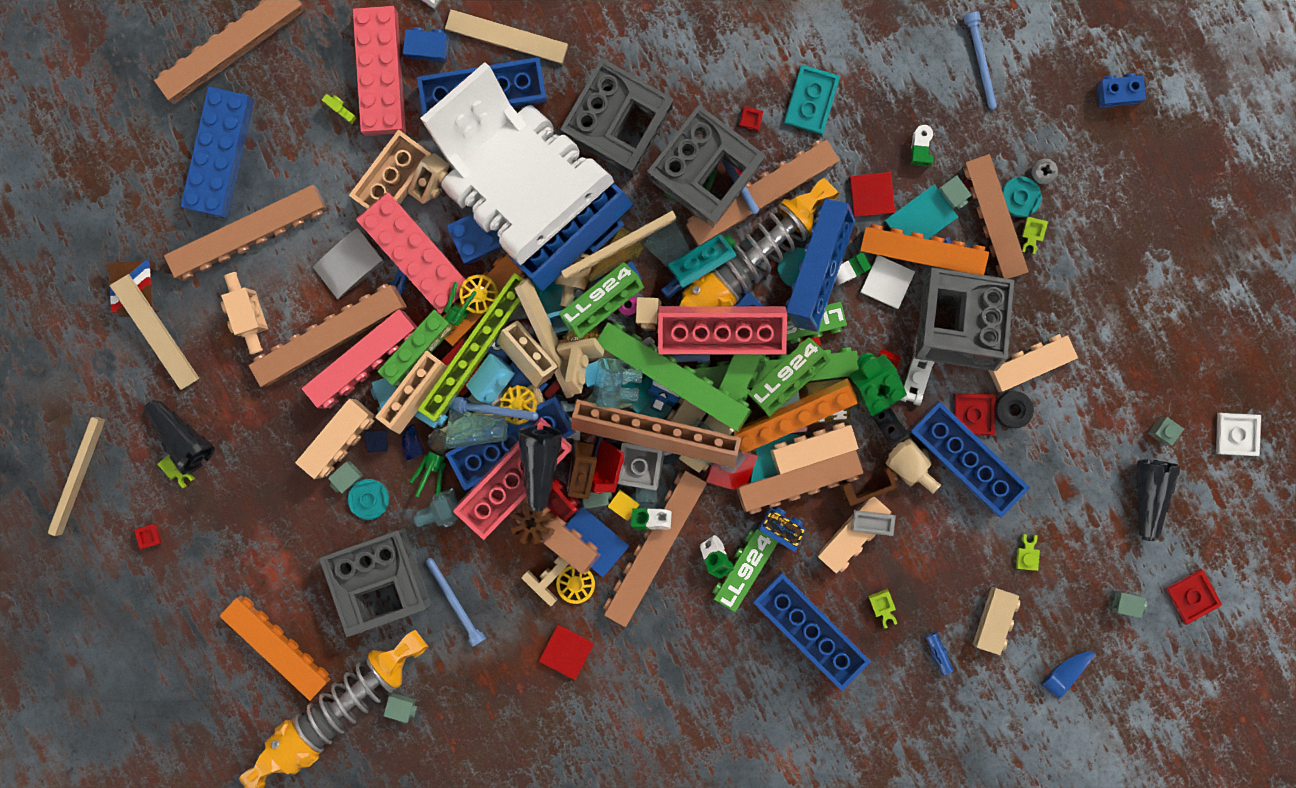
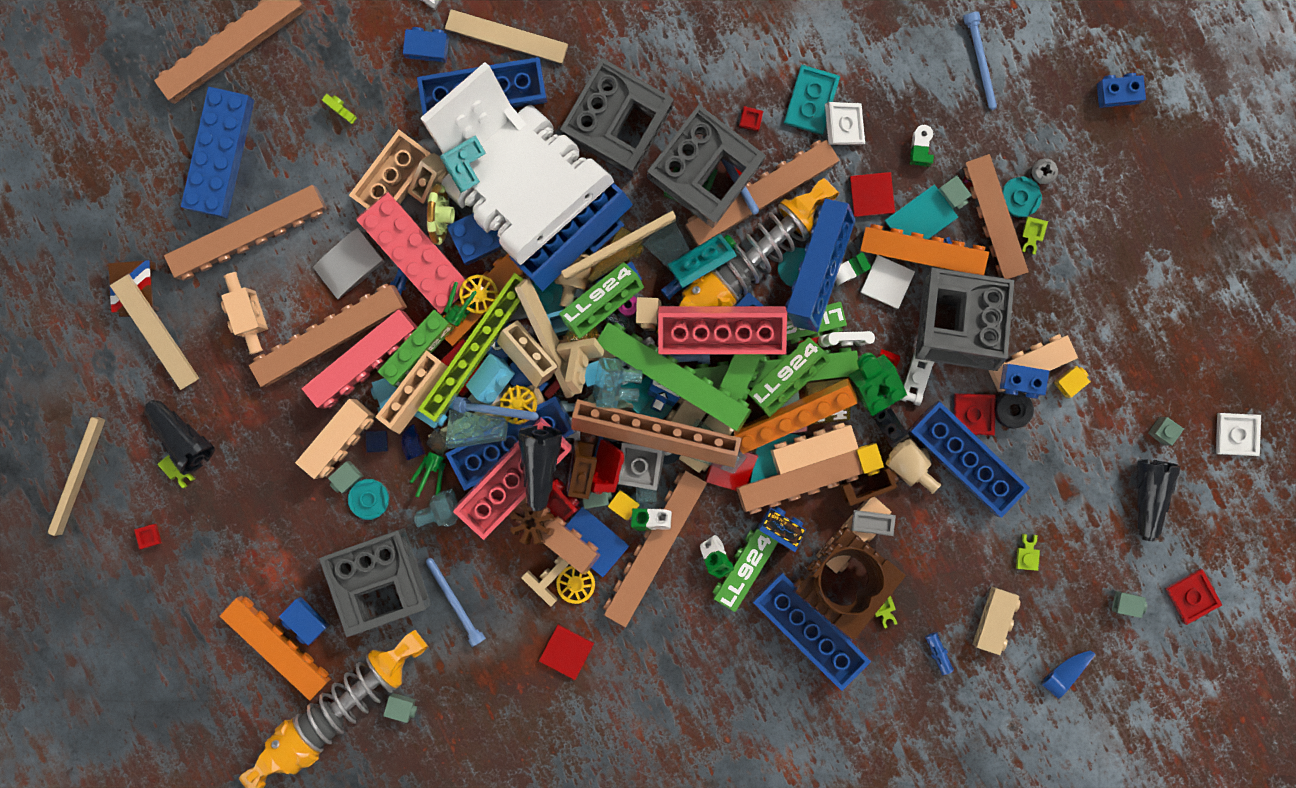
coral brick [353,6,406,136] -> none
none -> blue brick [279,597,330,646]
none -> yellowish green piece [427,184,455,245]
none -> teal tile [439,135,486,193]
none -> reddish brown hose [793,527,906,641]
none -> white plate [818,331,875,347]
none -> white tile [825,102,865,145]
none -> yellow brick [856,443,884,476]
none -> blue brick [999,364,1049,399]
none -> yellow brick [1053,366,1090,398]

